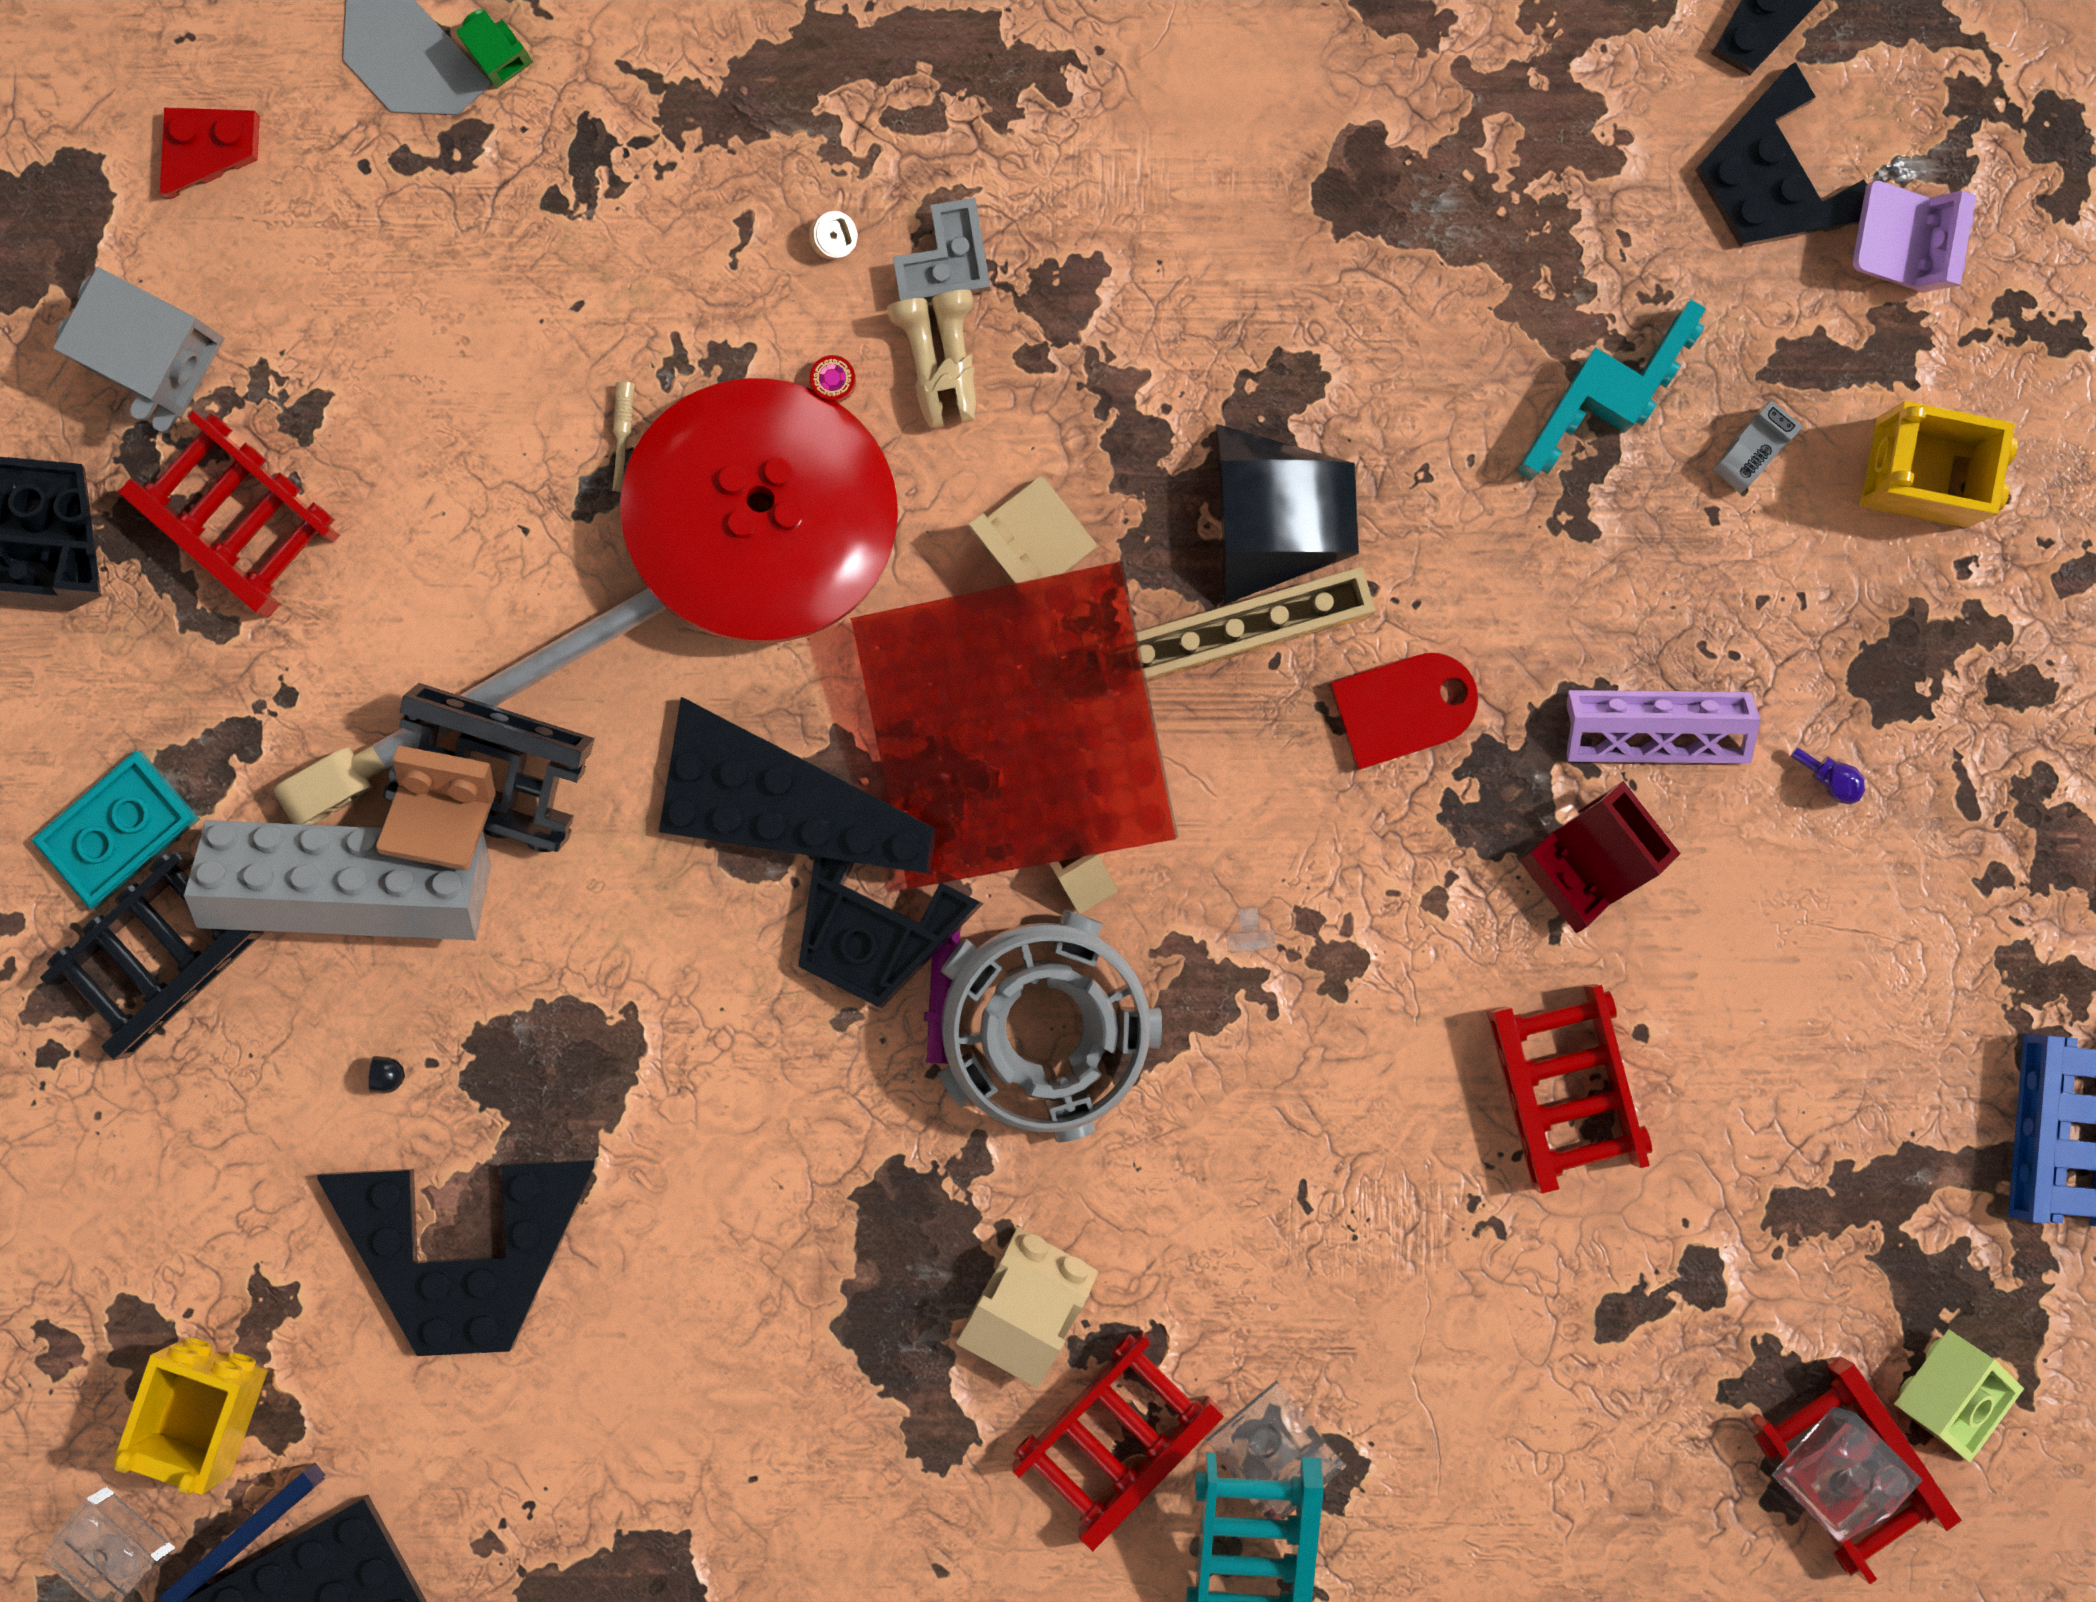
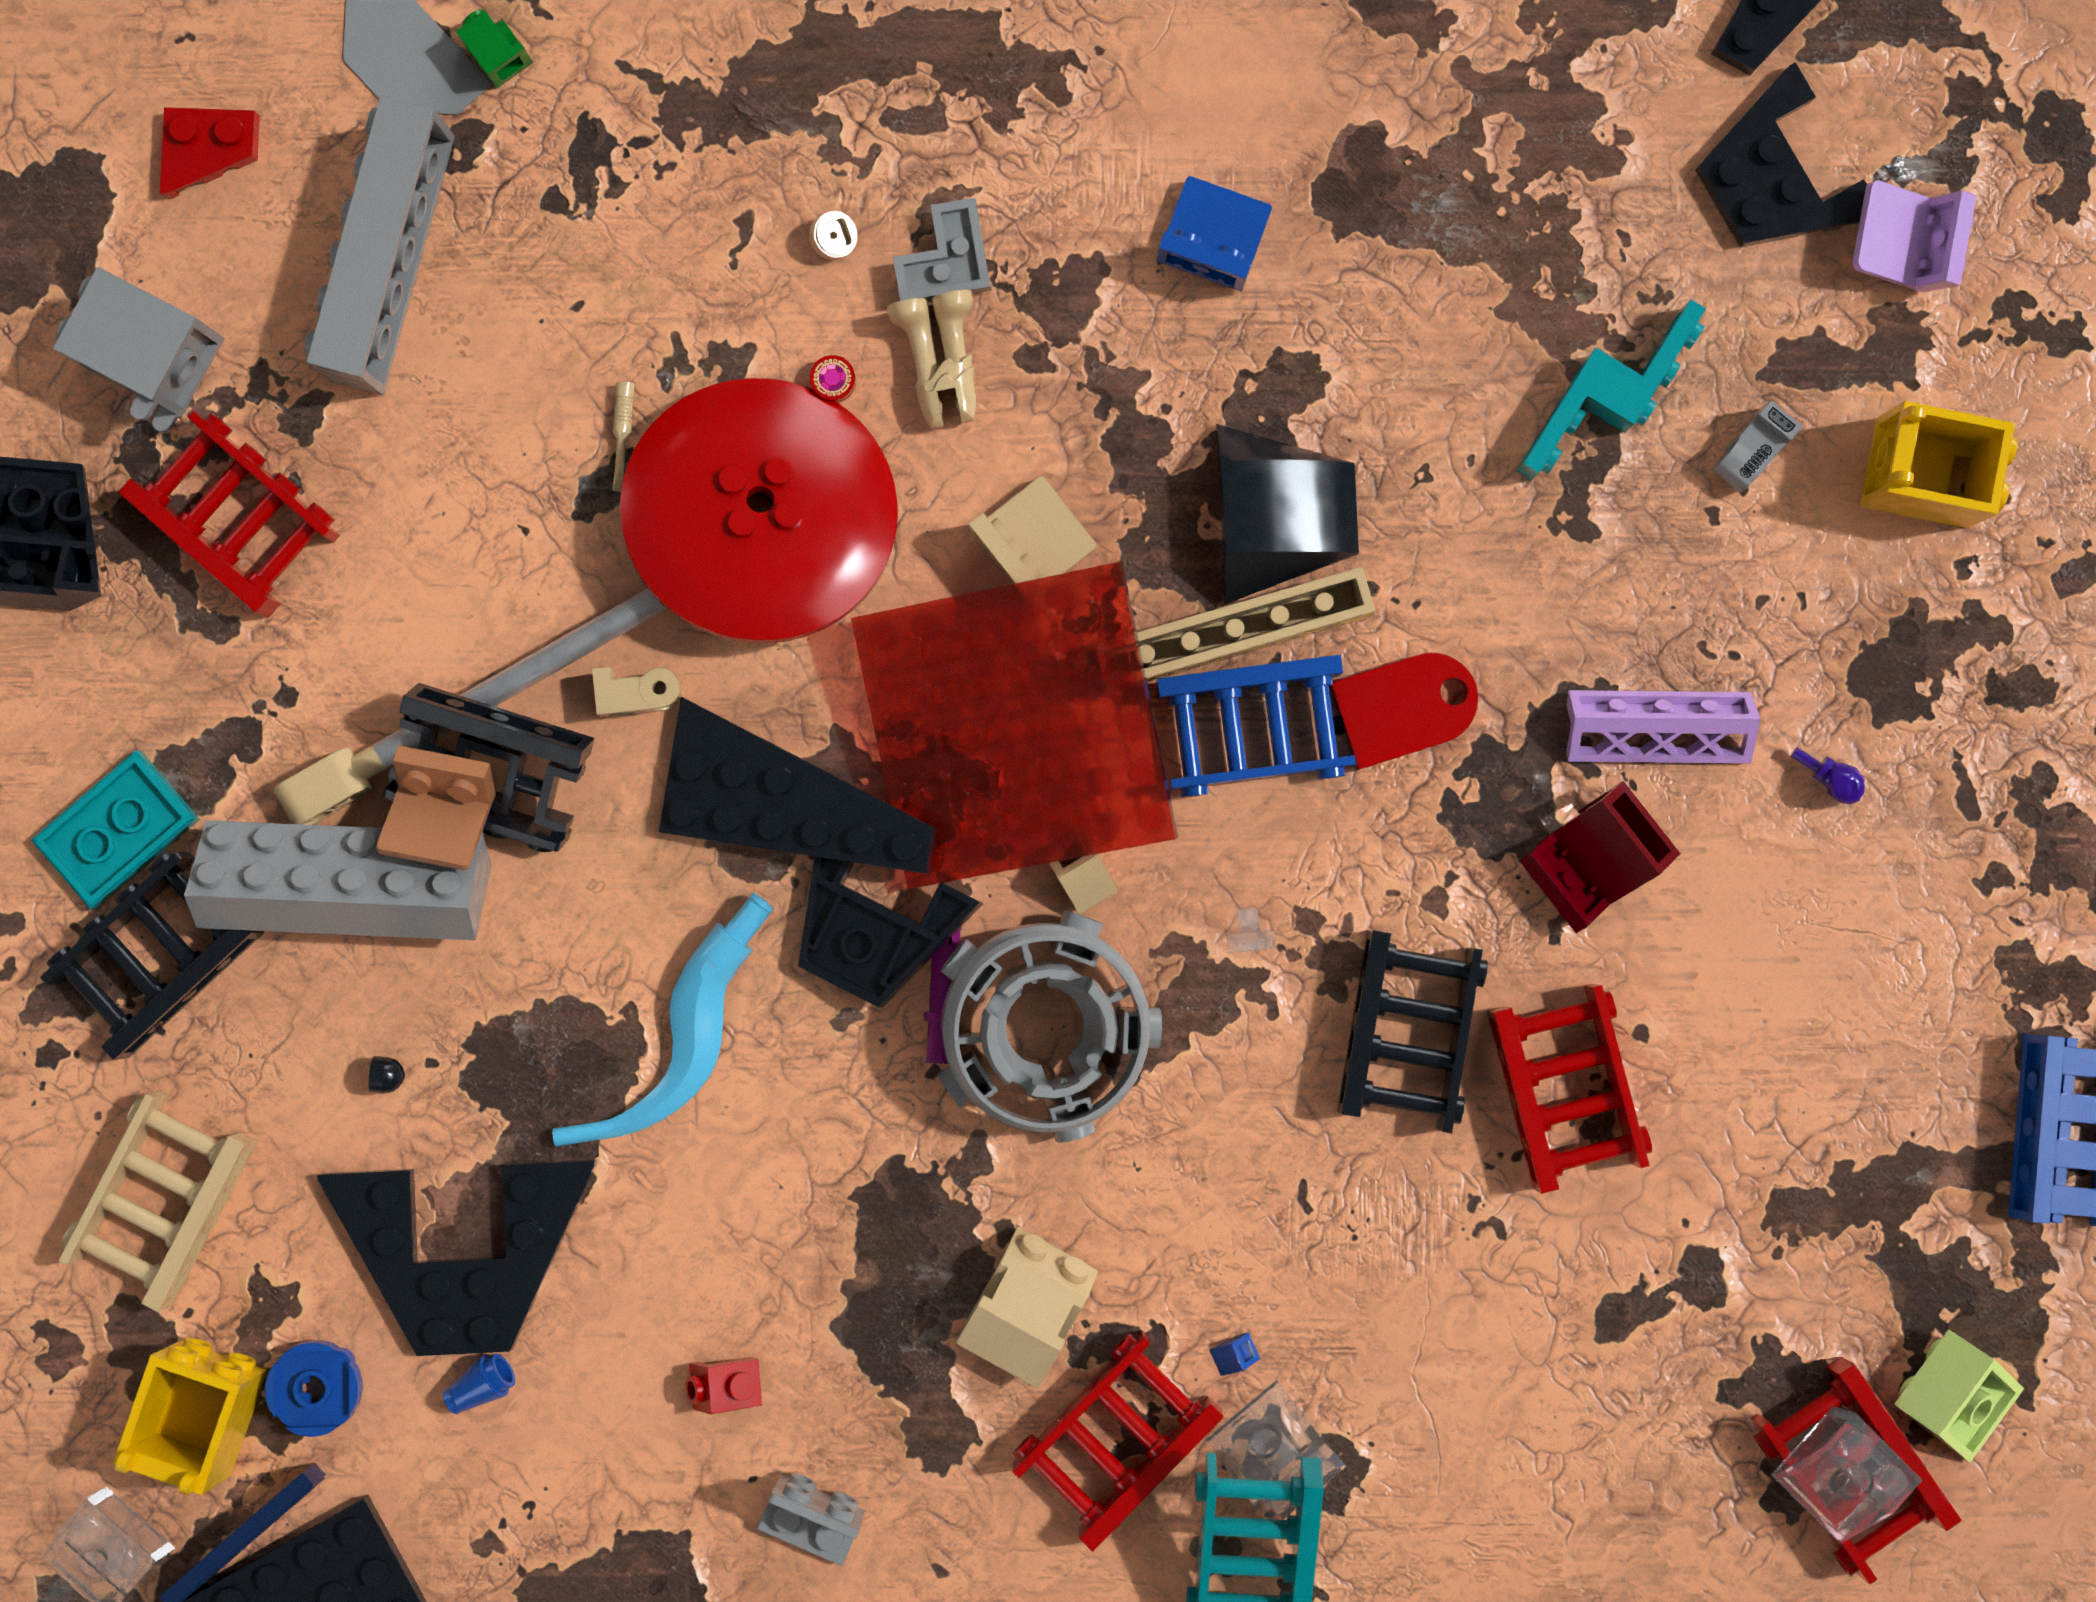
none -> tan fence [59,1091,258,1312]
none -> blue plate [265,1340,363,1437]
none -> light grey brick [304,95,455,395]
none -> blue cone [443,1353,515,1414]
none -> medium azure animal [552,892,774,1147]
none -> tan leg [592,667,683,718]
none -> bracket [686,1357,762,1415]
none -> light grey bracket [757,1473,866,1566]
none -> blue fence [1156,654,1356,798]
none -> blue bracket [1157,176,1272,292]
none -> blue piece [1210,1333,1260,1376]
none -> black fence [1337,930,1488,1134]

